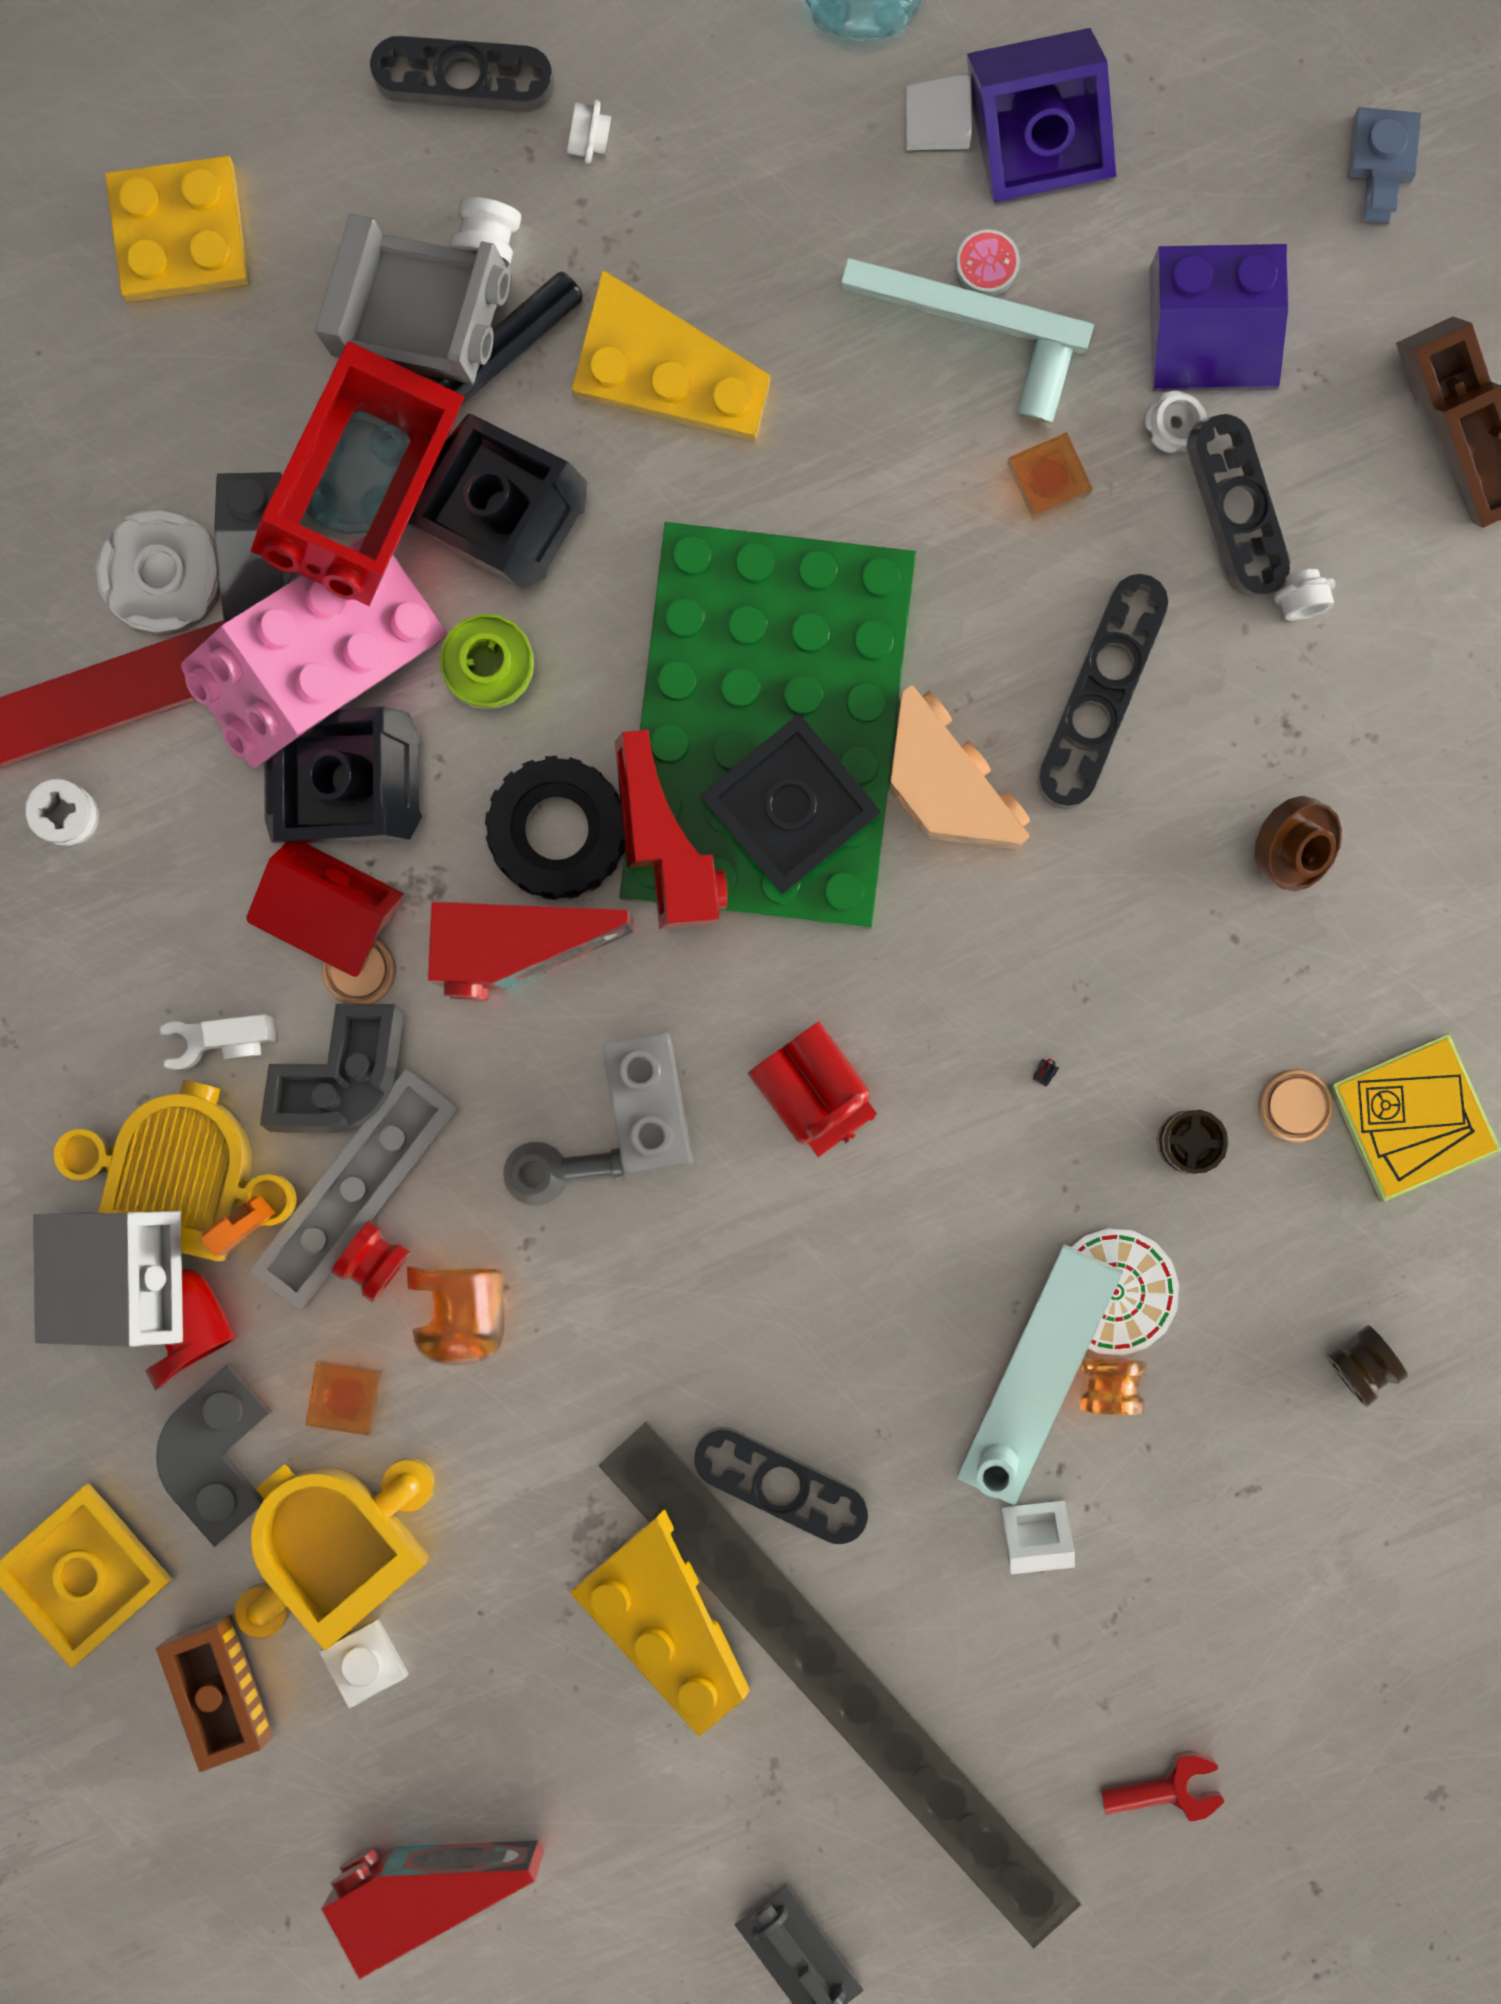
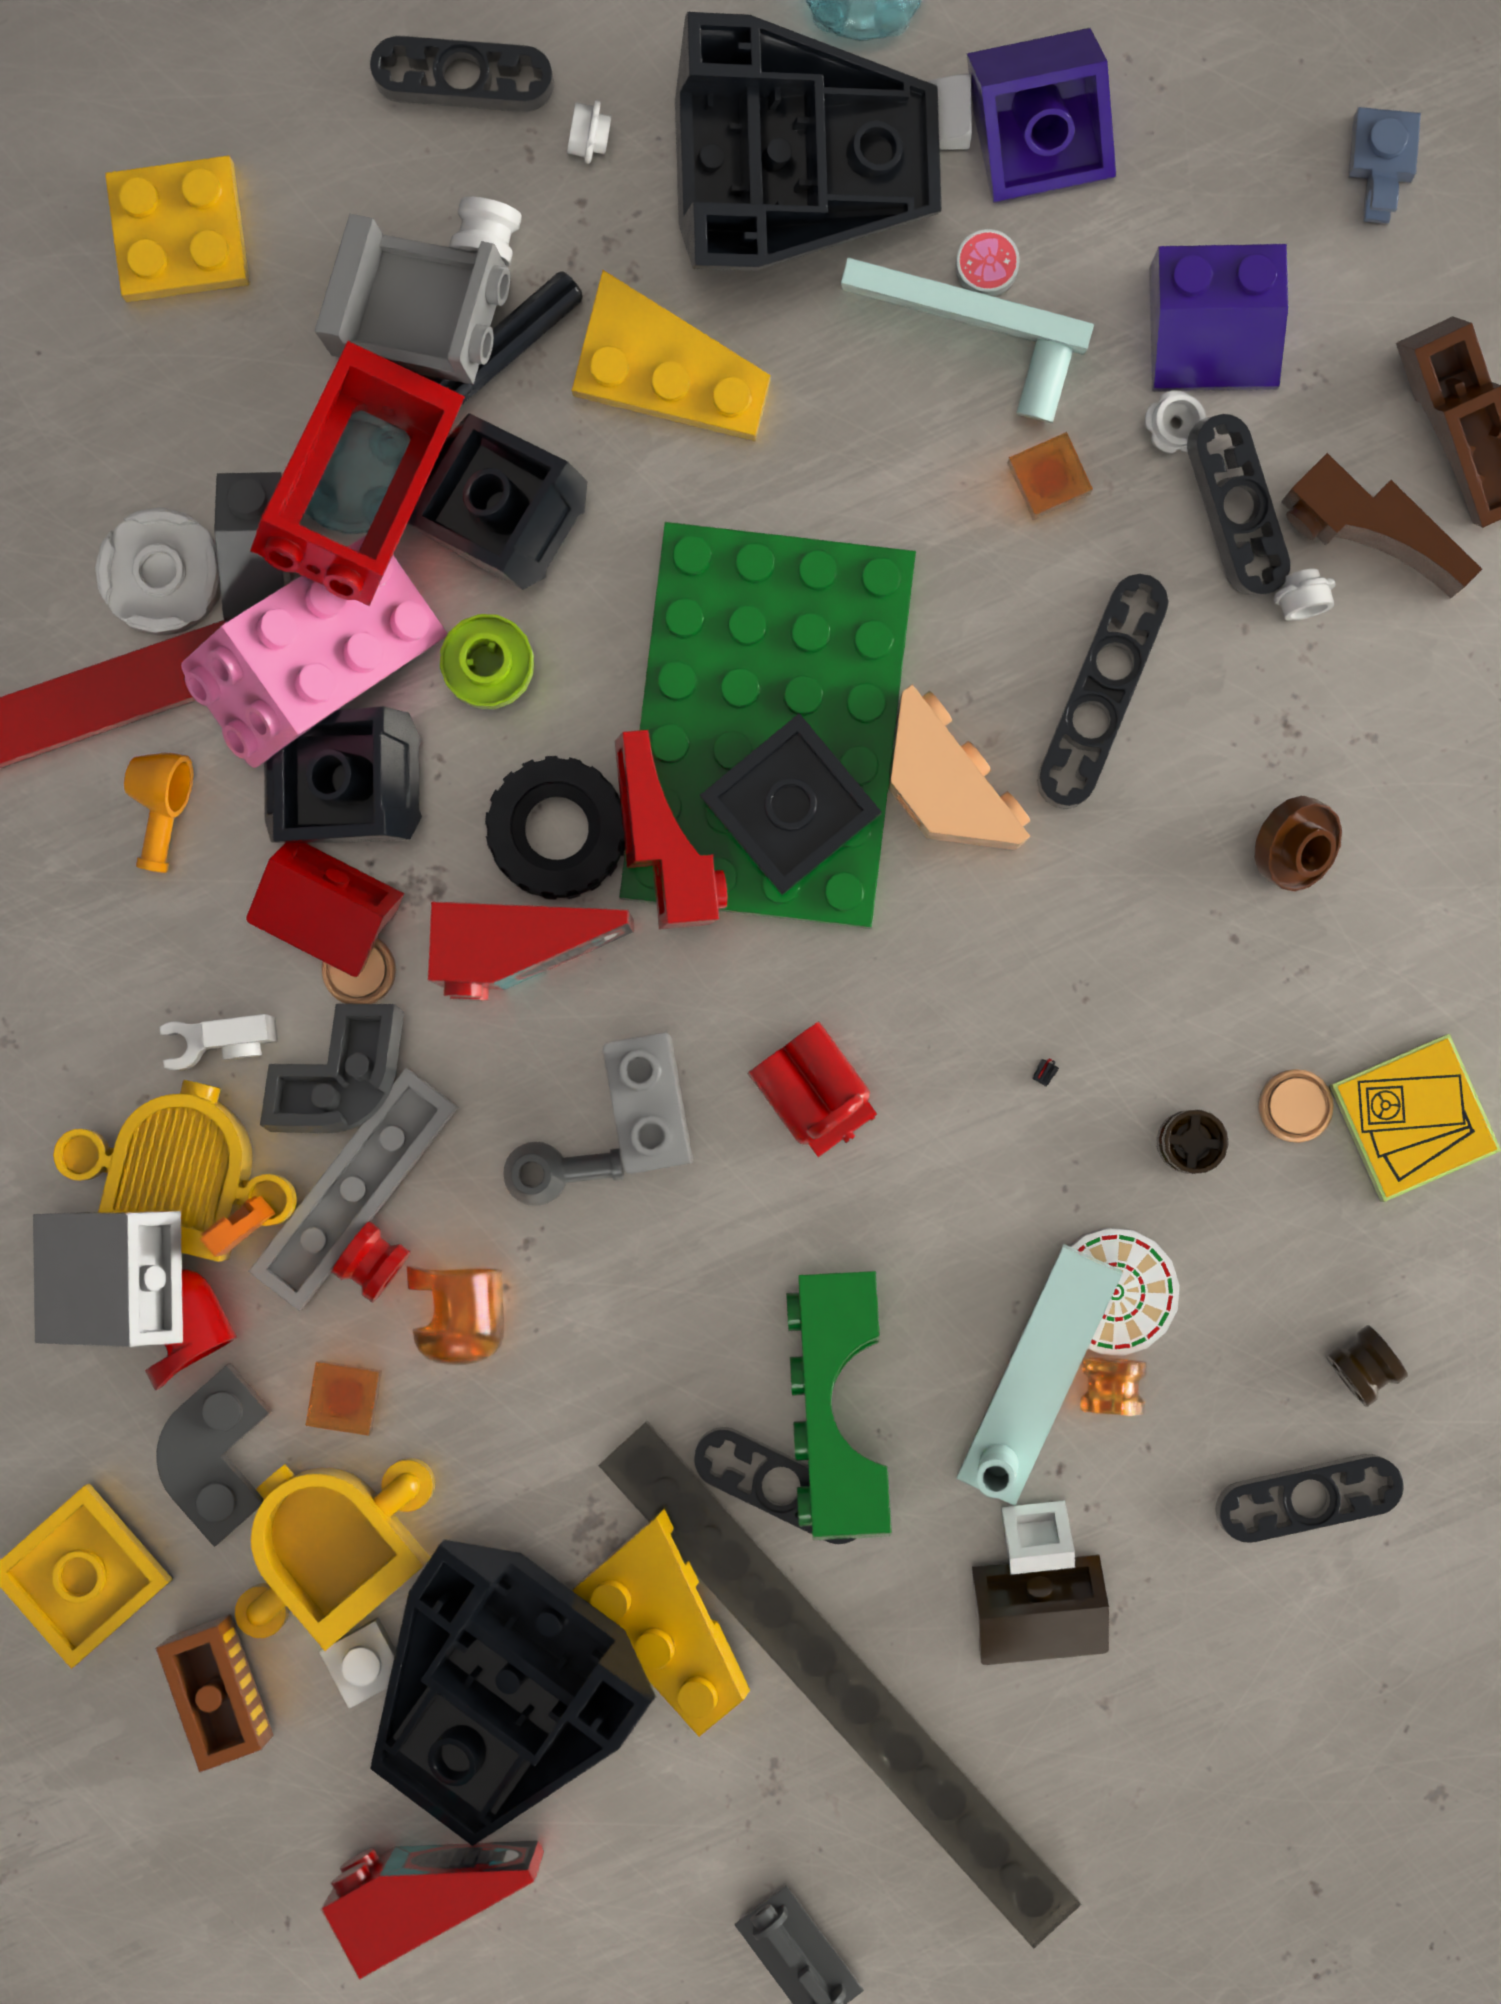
white wheel [25,779,99,847] -> none
red bar [1100,1751,1224,1822] -> none
none -> light orange bar [124,752,193,873]
none -> black wedge [370,1539,656,1846]
none -> black wedge [675,12,942,271]
none -> green arch [786,1271,892,1541]
none -> dark brown panel [972,1555,1109,1665]
none -> black beam [1215,1454,1404,1543]
none -> reddish brown slope [1281,453,1482,598]

